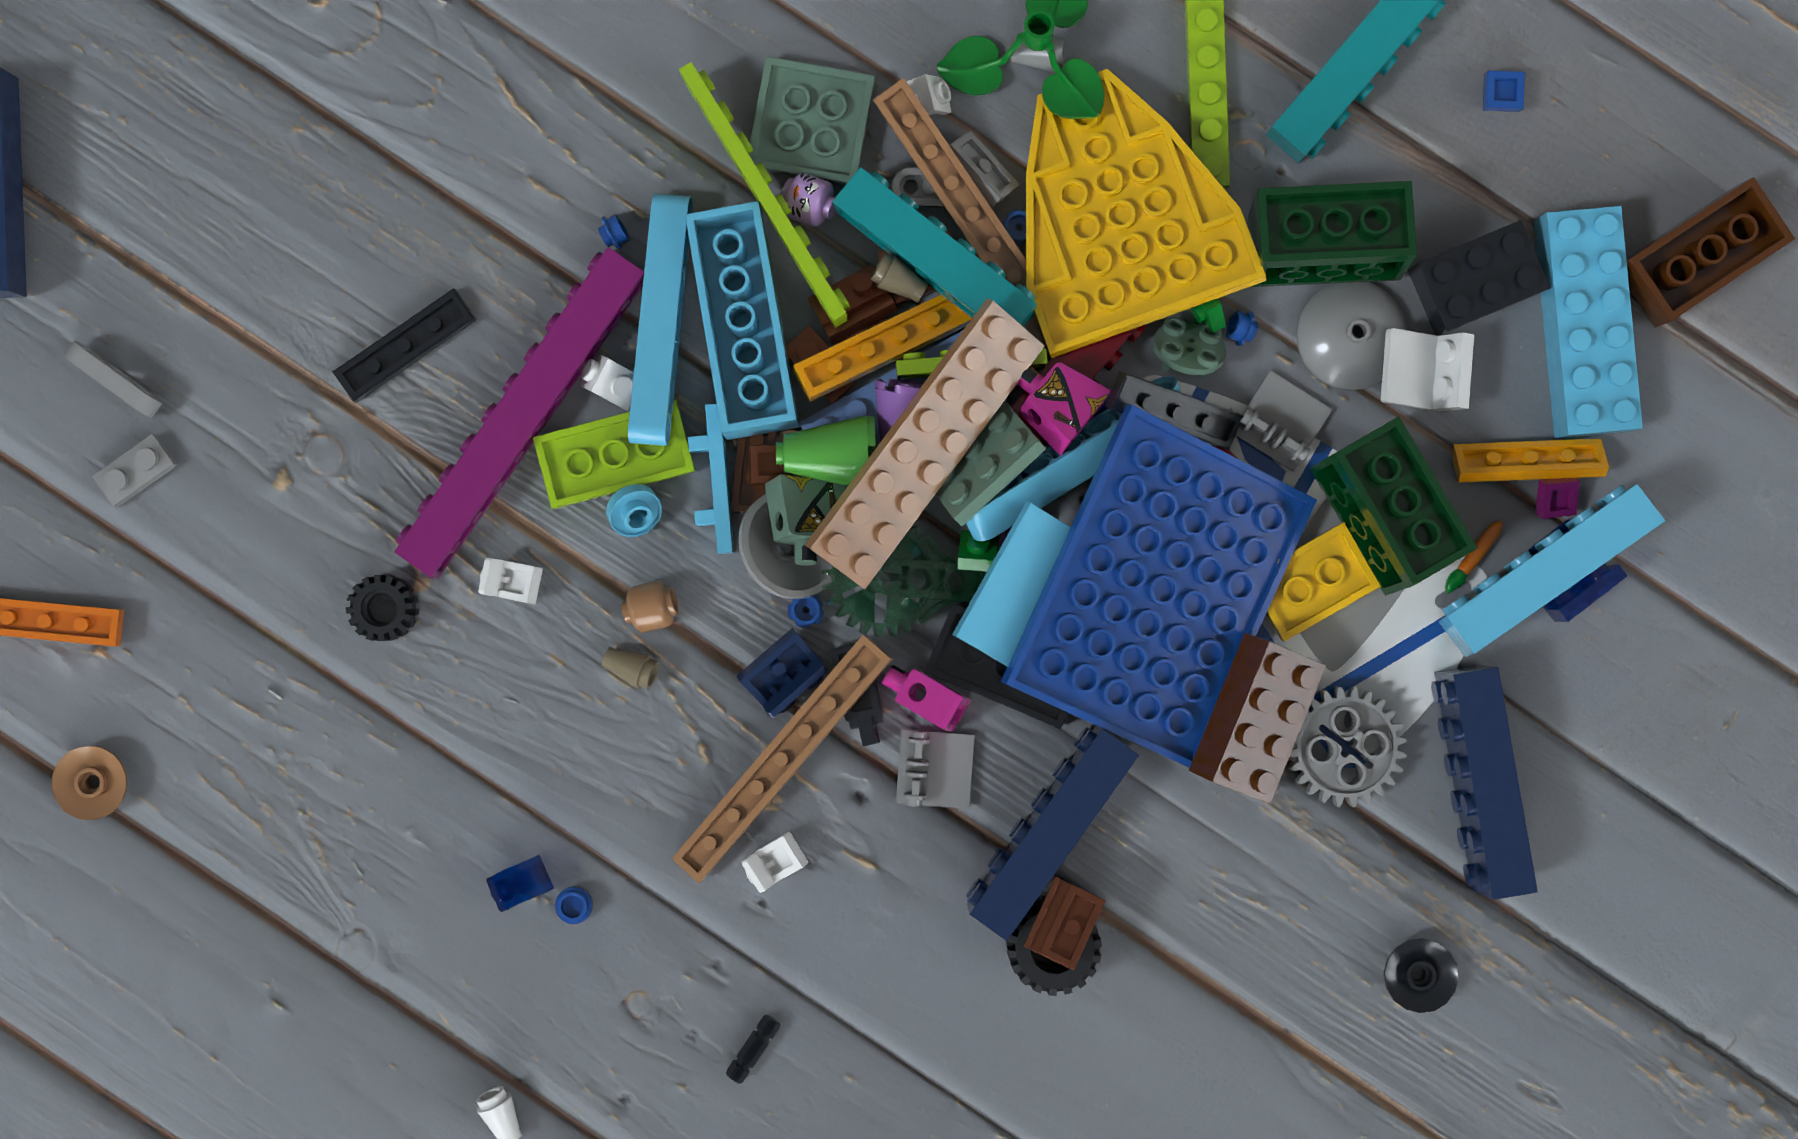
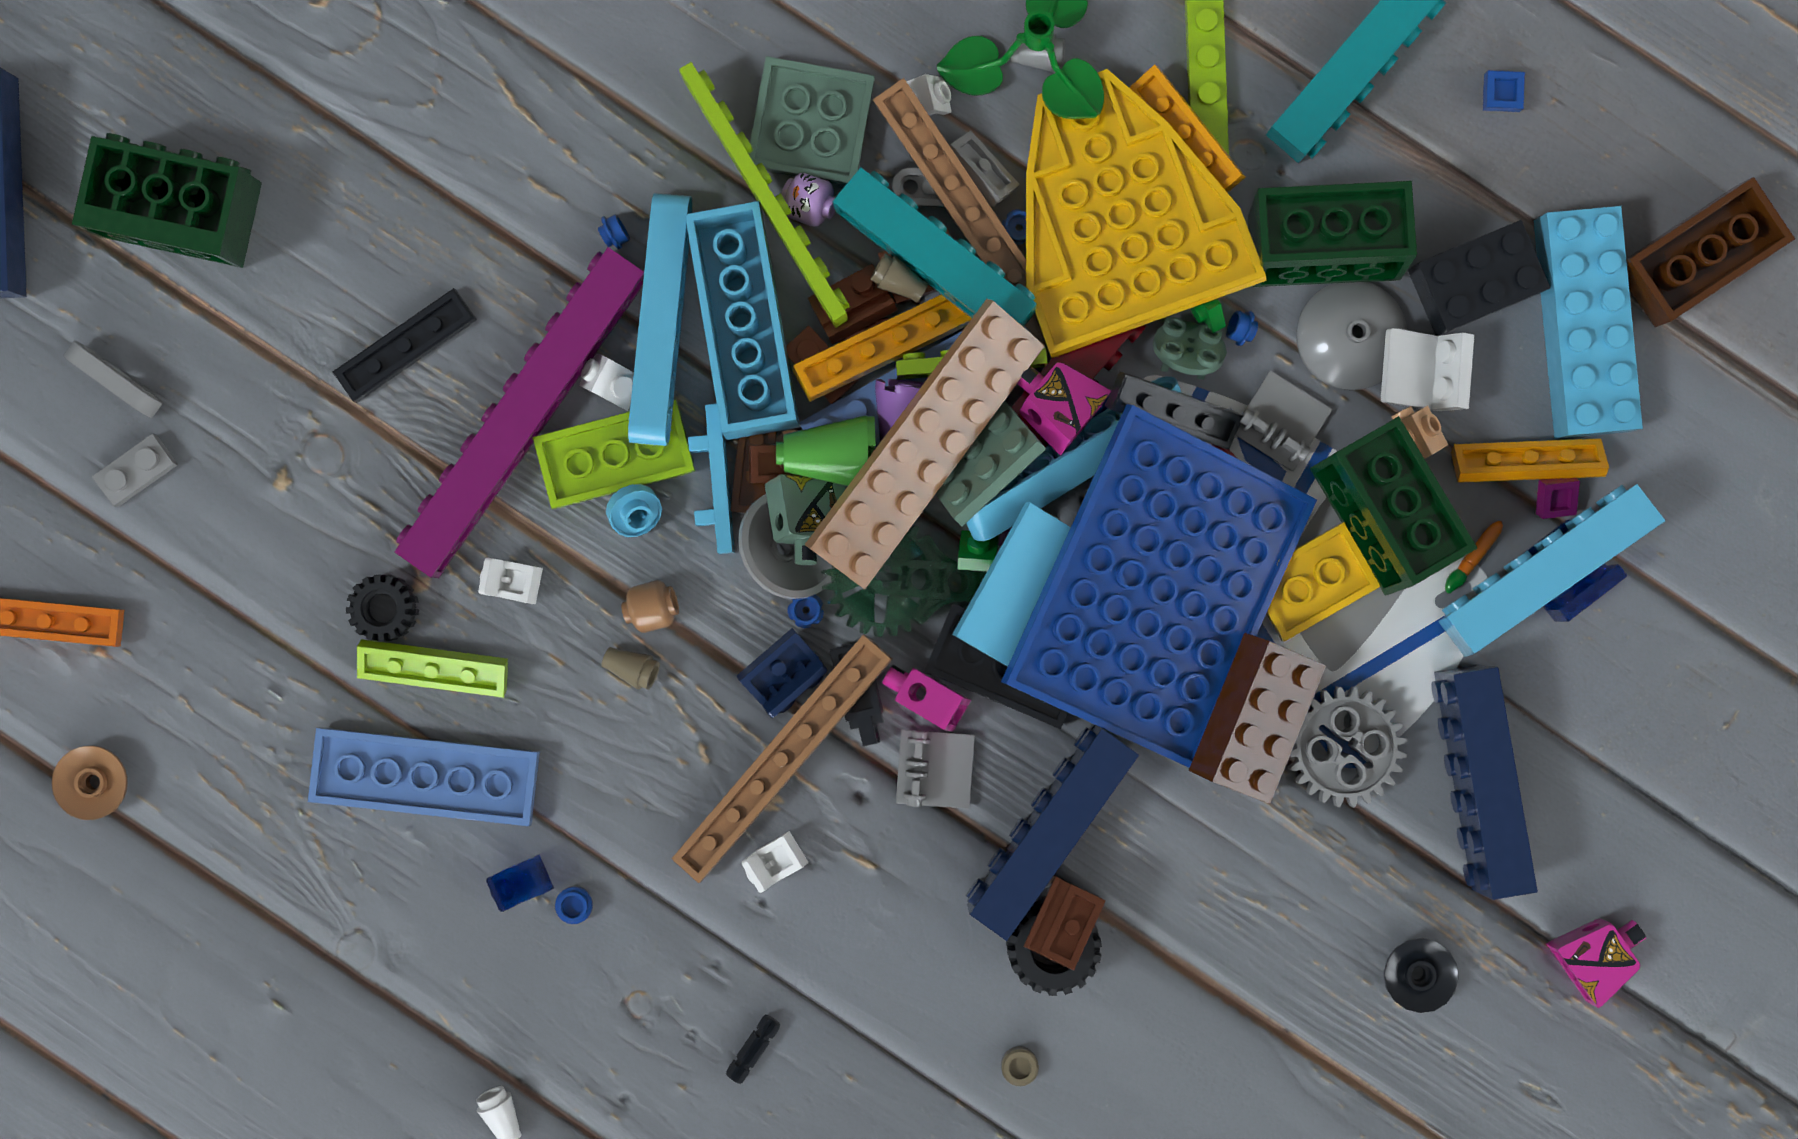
none -> dark green brick [72,133,262,268]
none -> medium blue plate [308,727,540,826]
none -> lime plate [357,639,508,698]
none -> dark tan tile [1001,1046,1039,1086]
none -> light orange plate [1129,64,1246,193]
none -> light nougat brick [1391,406,1448,459]
none -> dark pink torso [1546,918,1646,1008]

